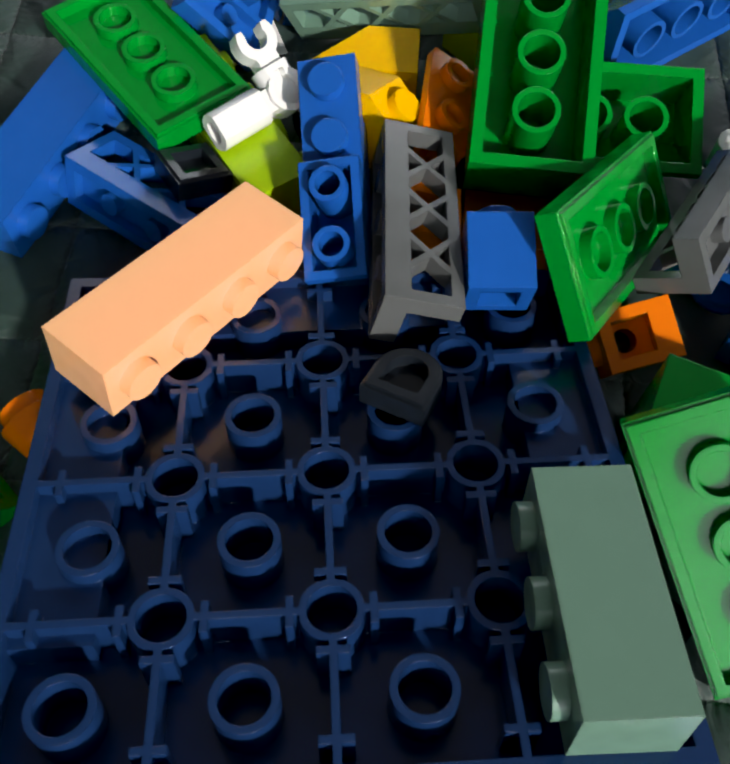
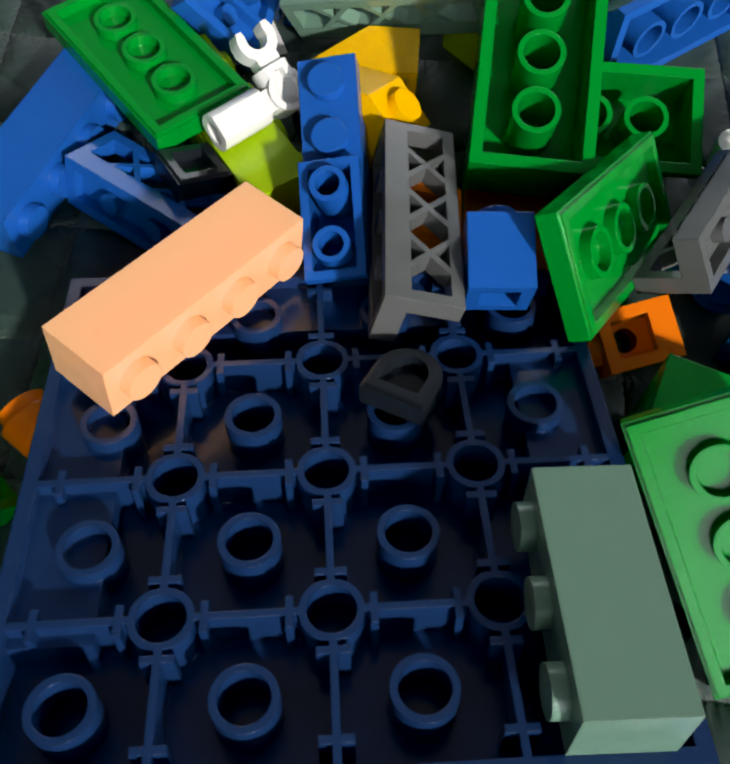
orange bracket [413,47,474,168] -> none

